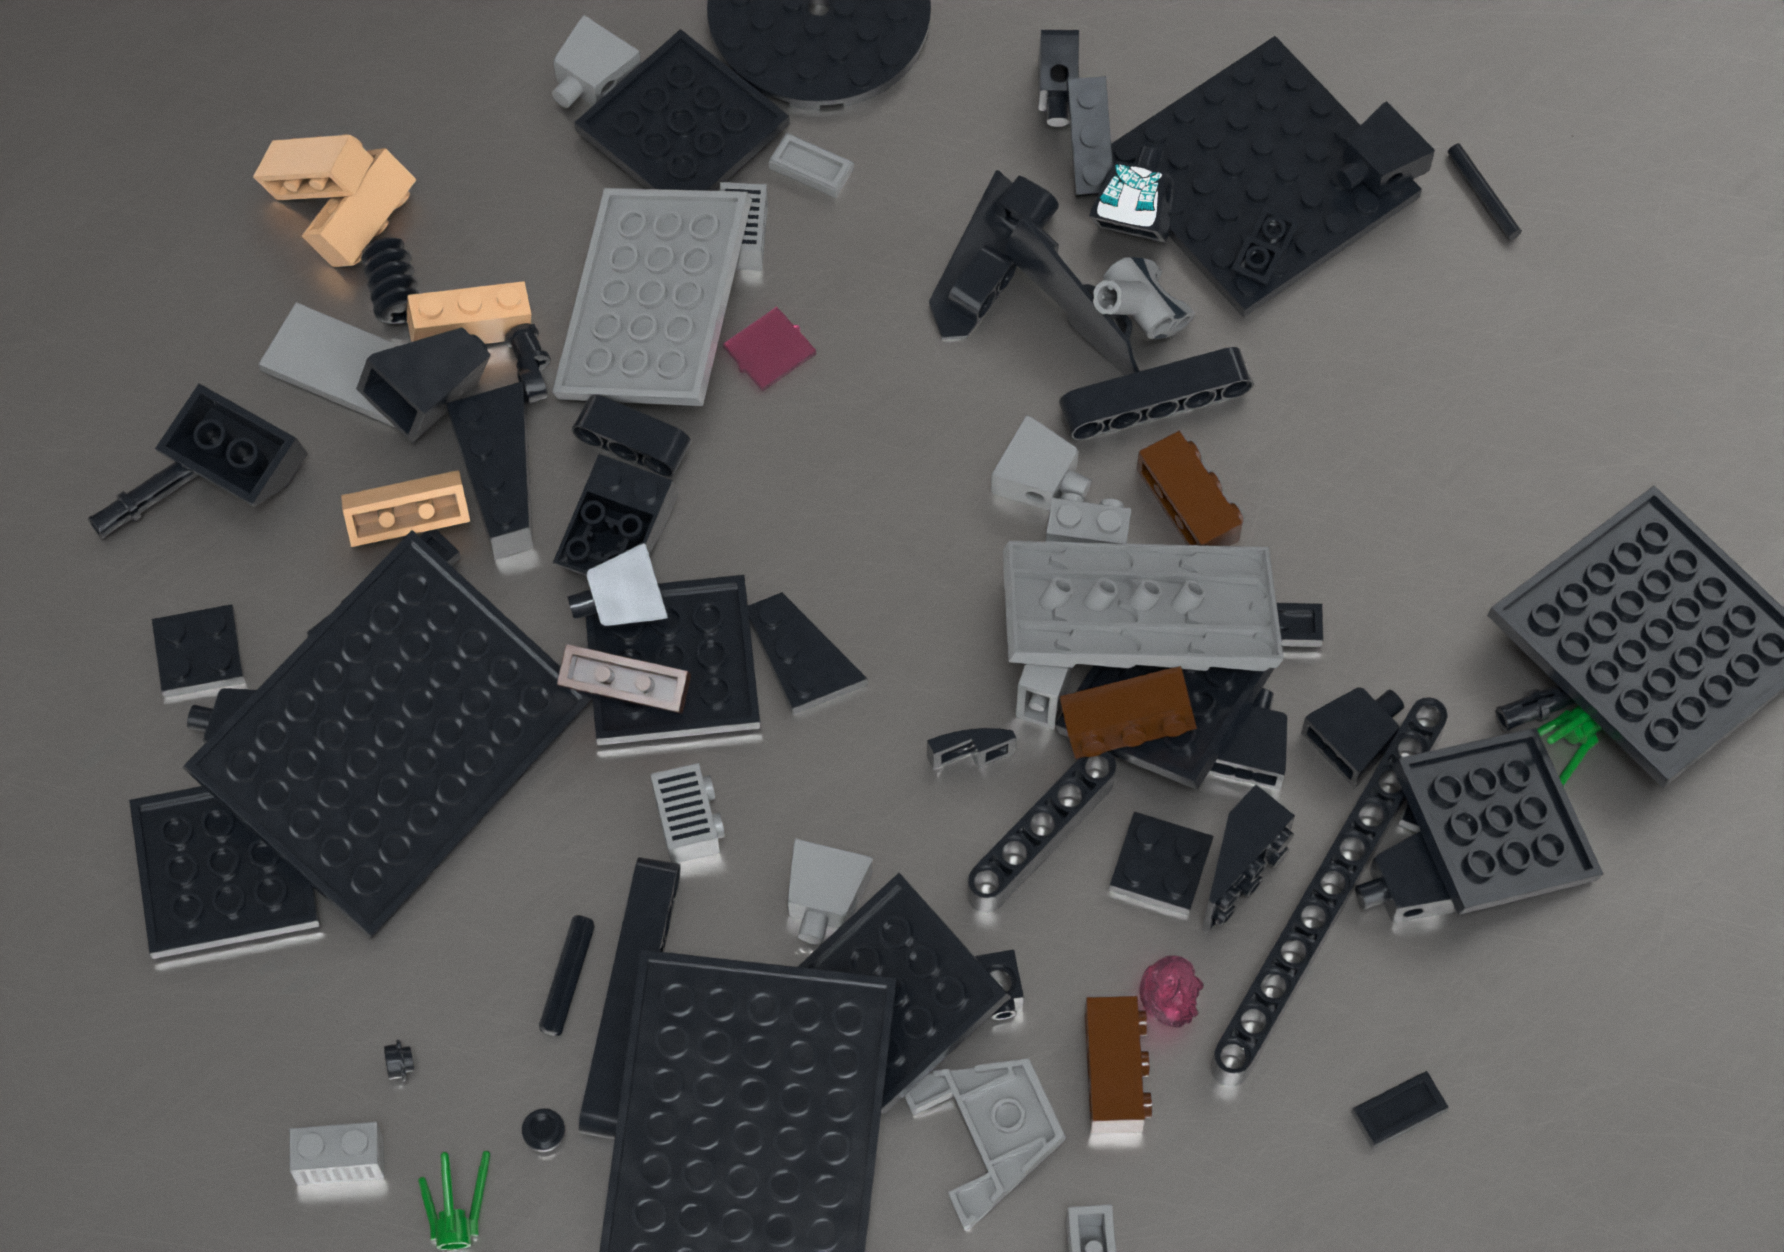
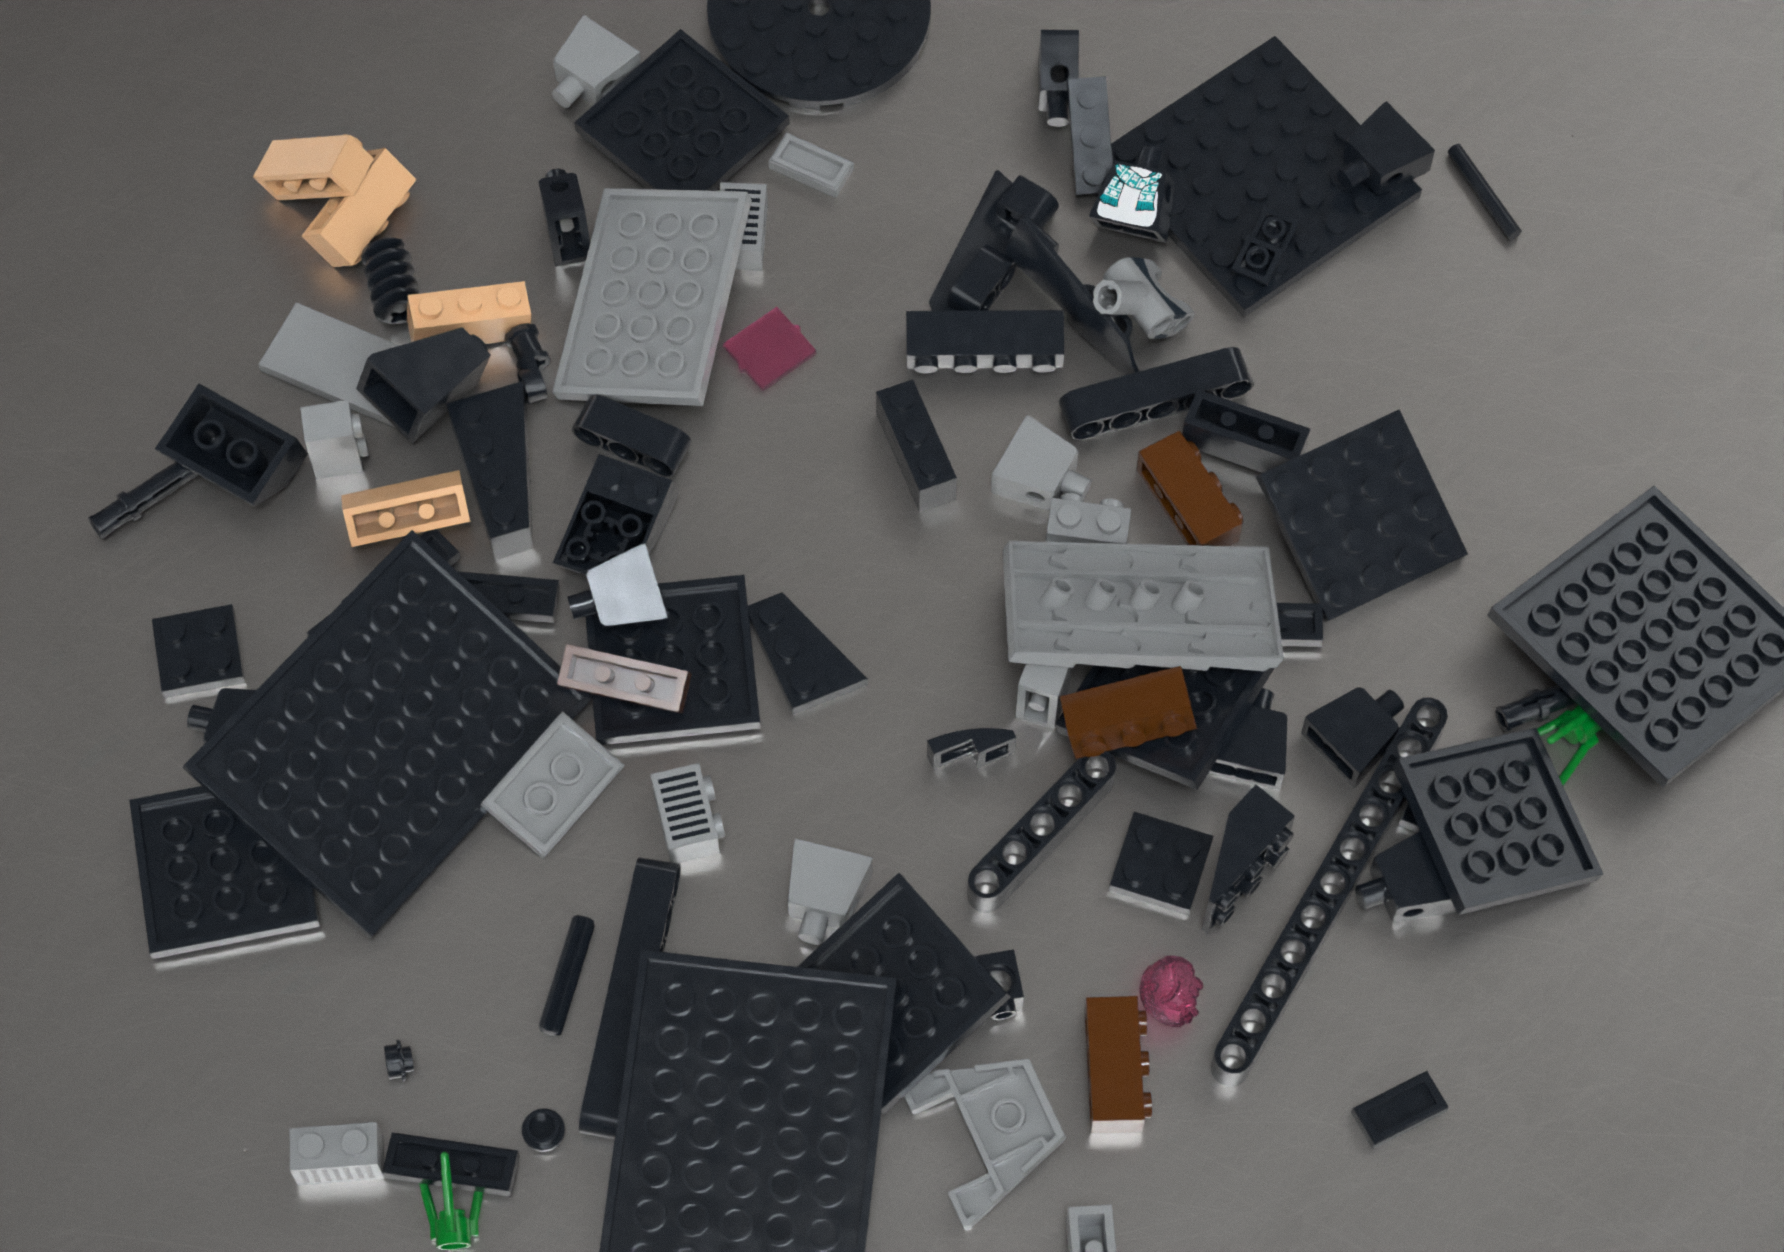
none -> light grey brick [300,400,369,479]
none -> black tile [382,1132,520,1197]
none -> black plate [457,571,560,623]
none -> light grey tile [480,711,625,859]
none -> black torso [538,168,590,266]
none -> black brick [876,379,957,512]
none -> black brick [906,310,1064,373]
none -> black brick [1182,389,1310,473]
none -> black plate [1256,409,1468,622]

